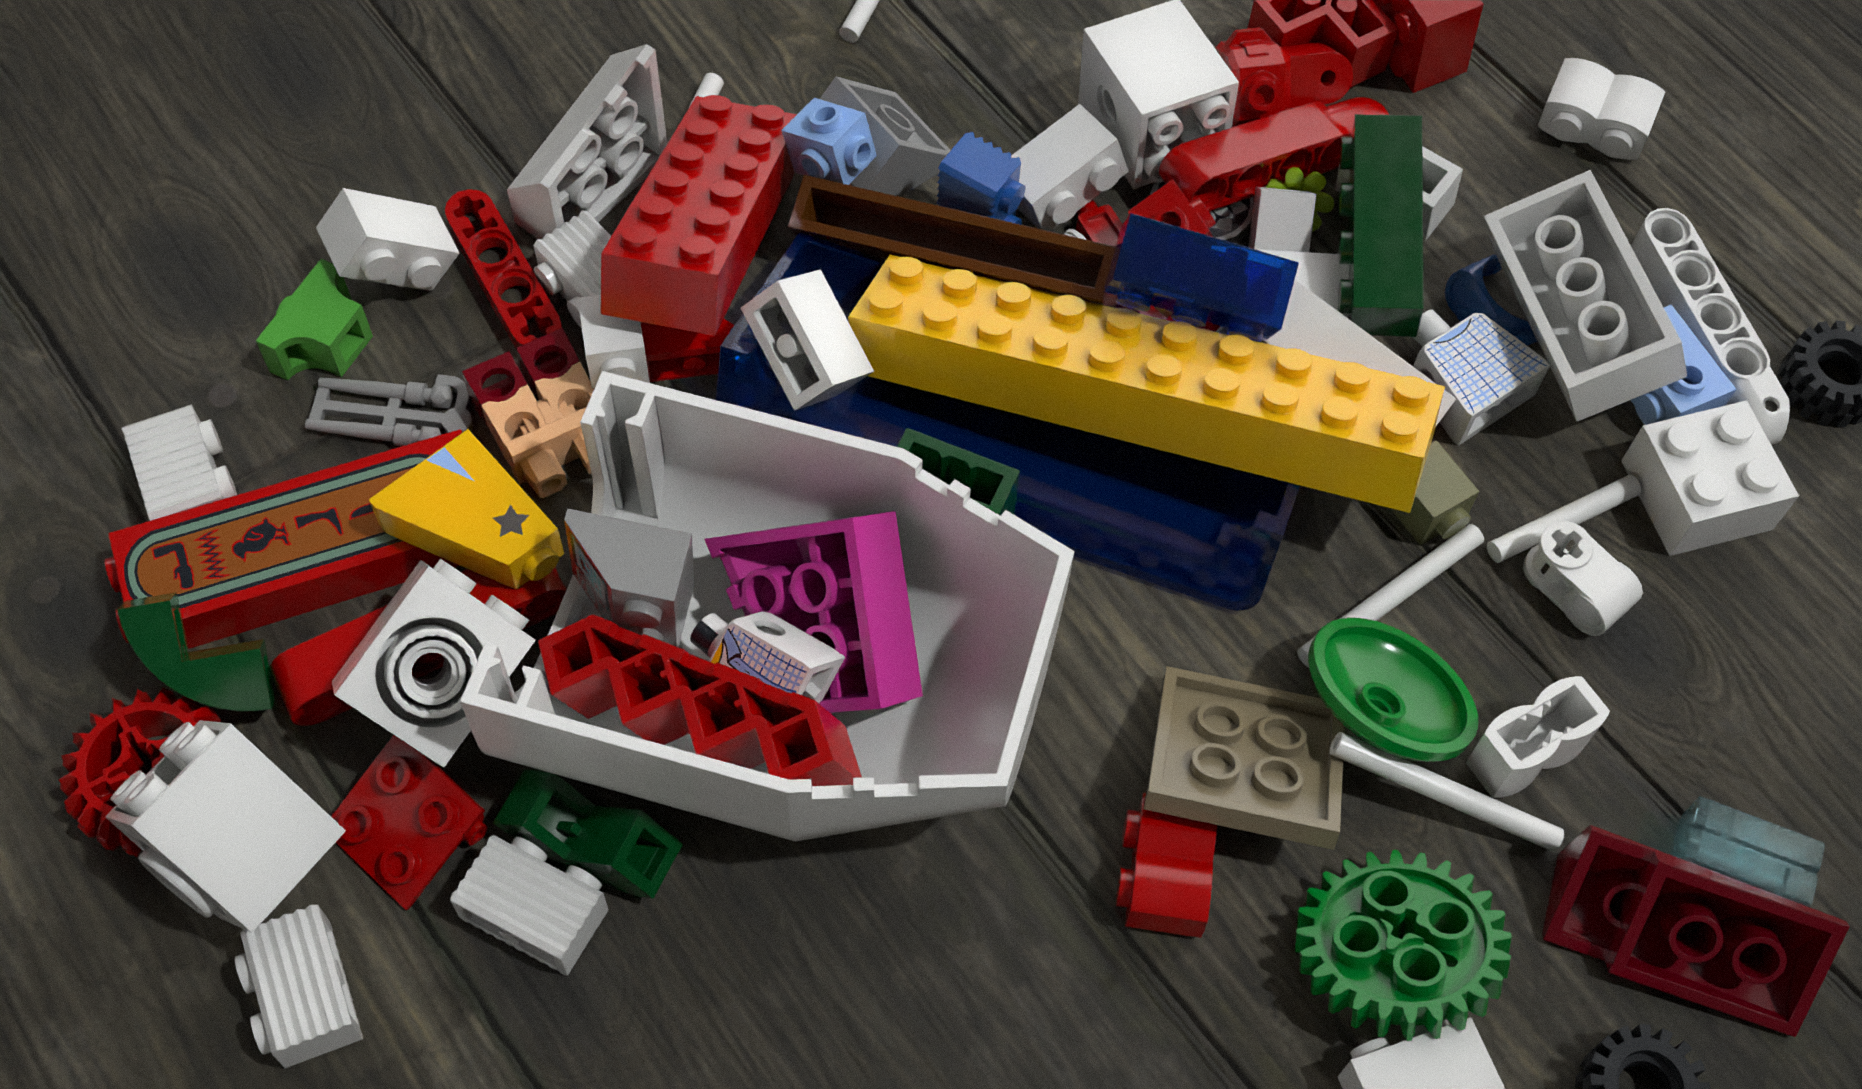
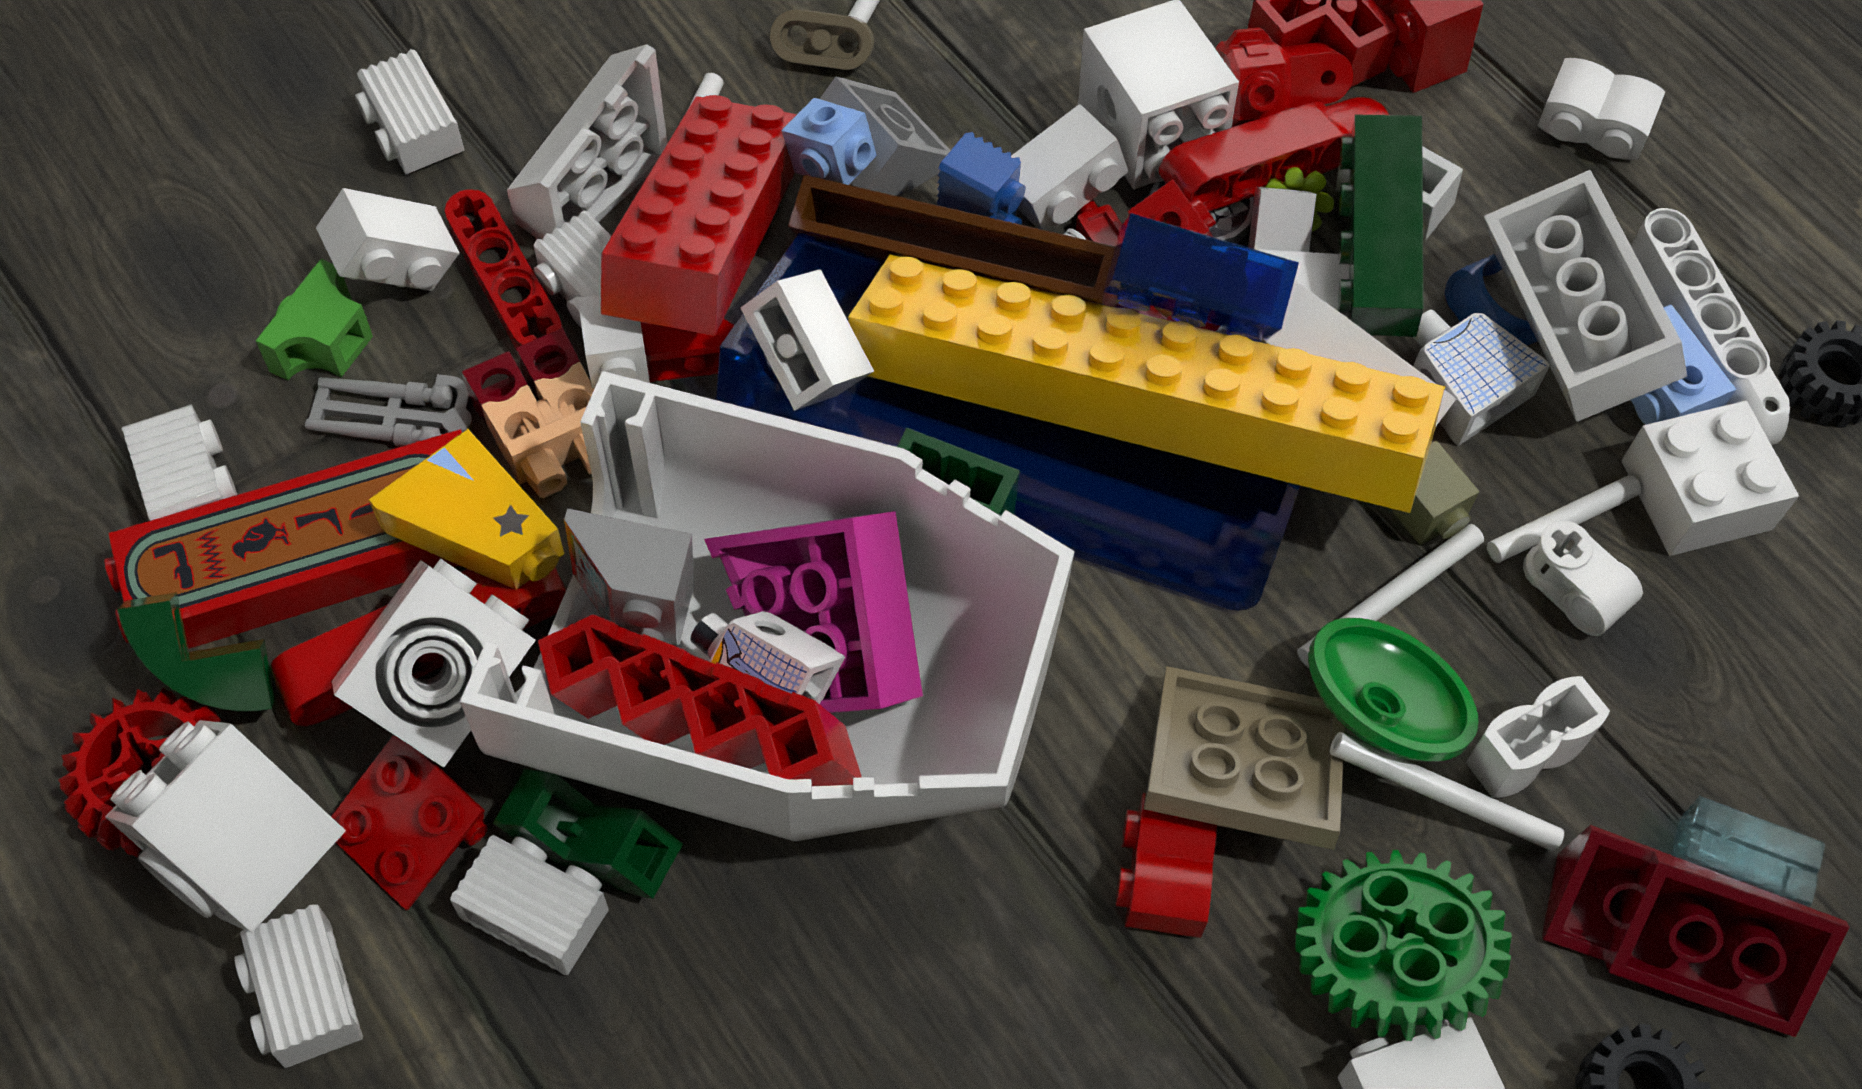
none -> white brick [355,49,465,174]
none -> dark tan plate [770,9,874,70]

